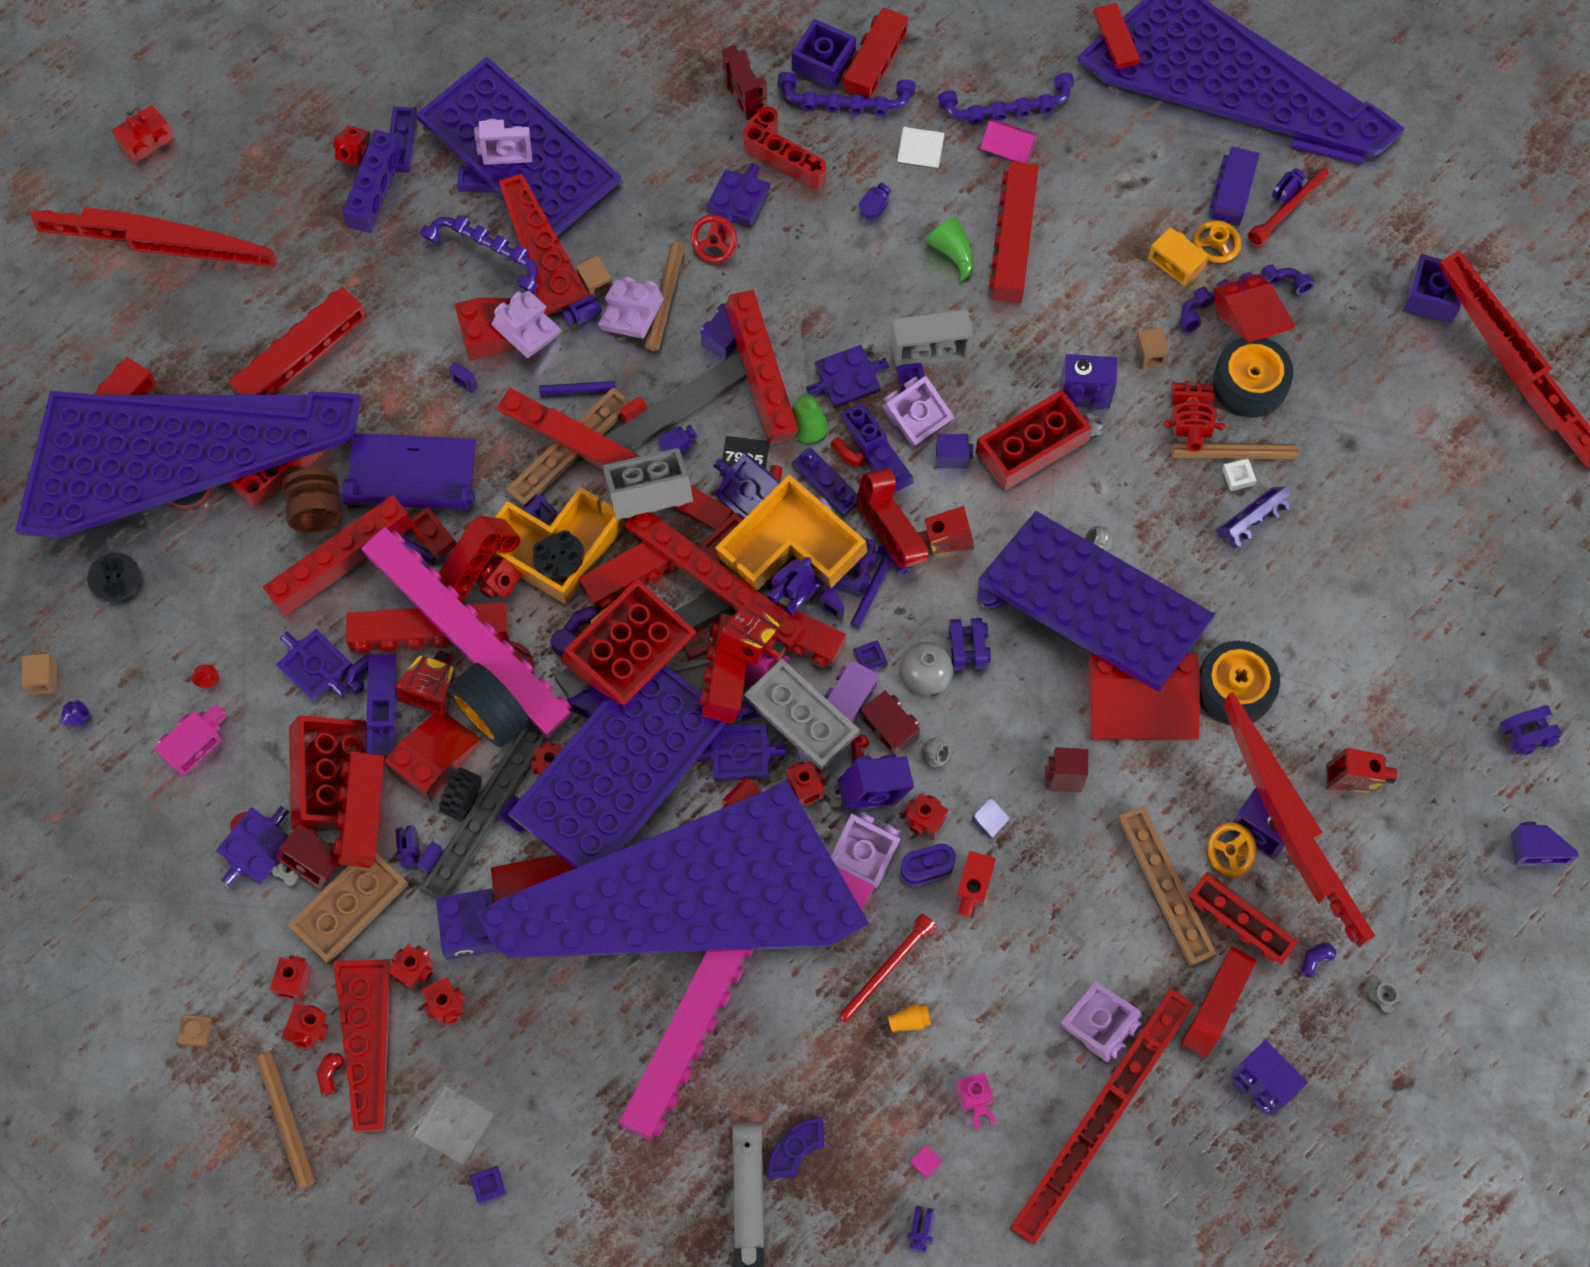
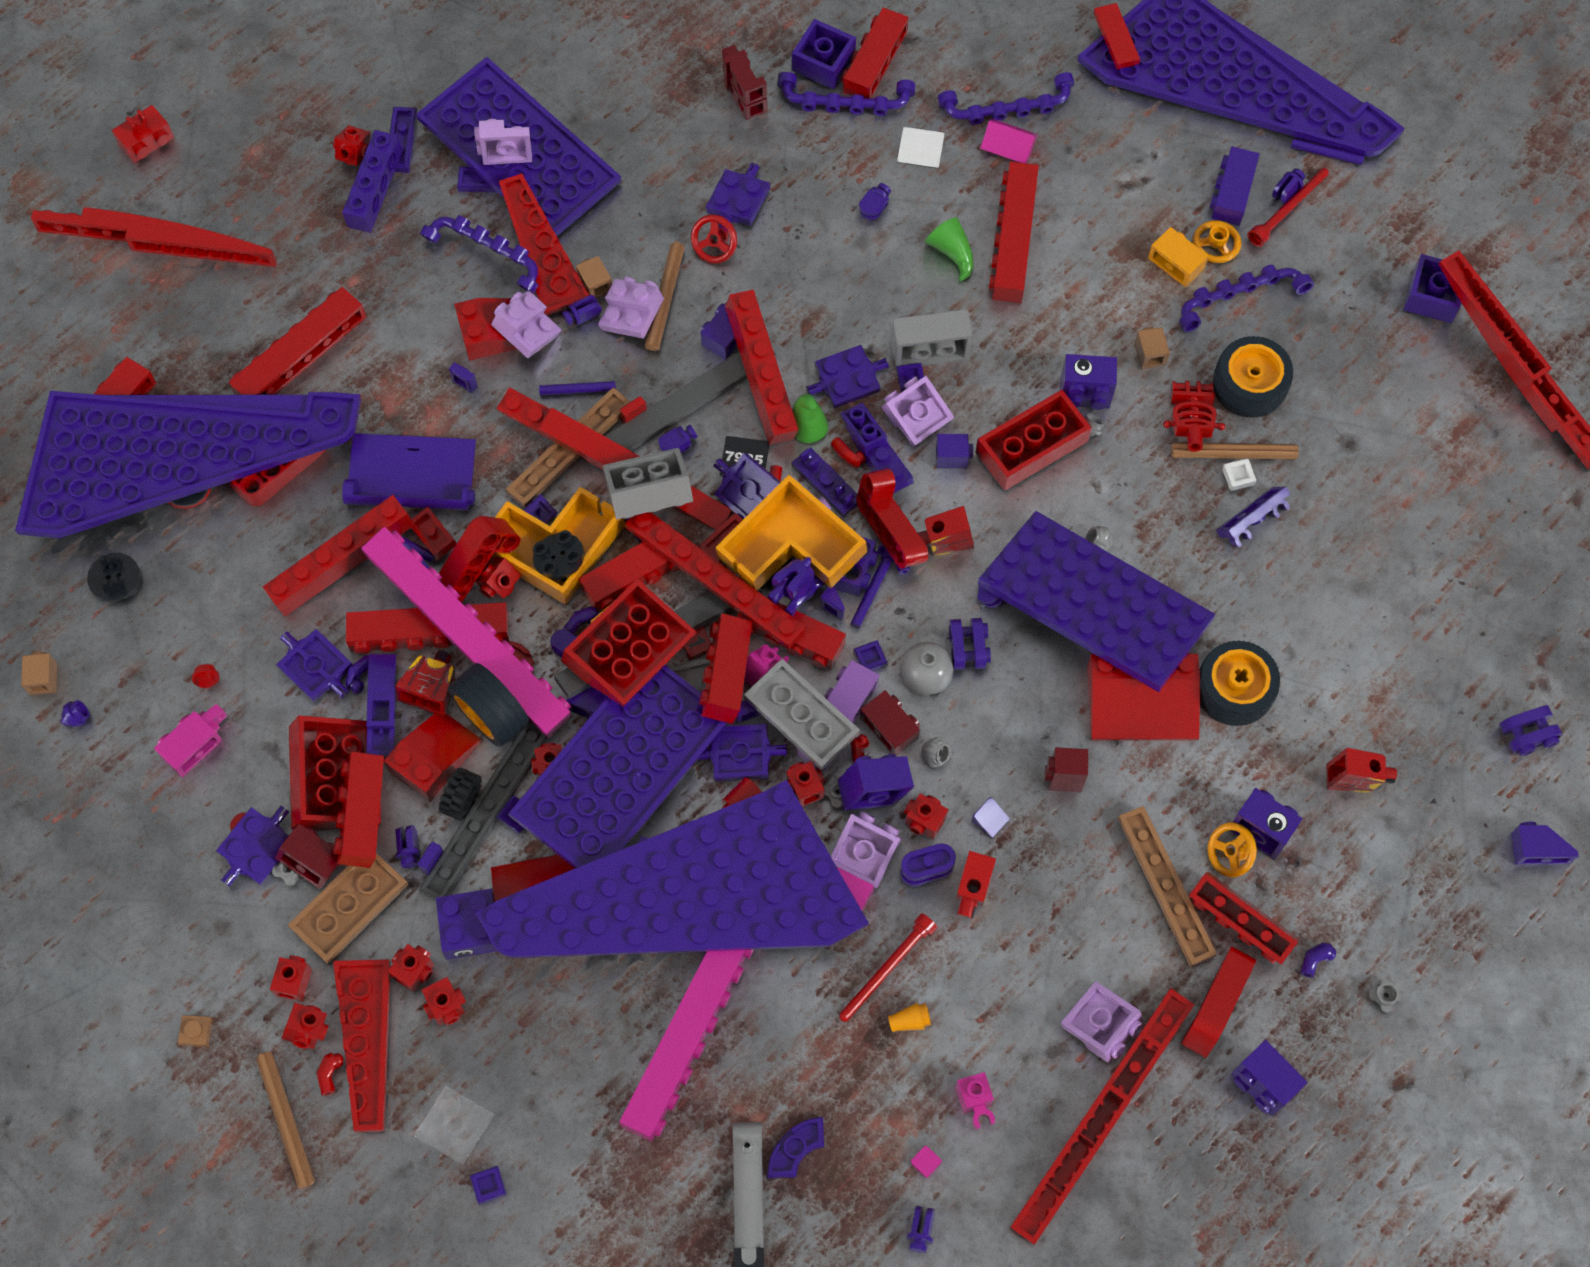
copper wheel [282,468,343,532] -> none
red torso [717,600,787,664] -> none
red beam [743,106,826,188] -> none
red slope [1214,274,1295,343] -> none
red slope [1223,692,1375,948] -> none

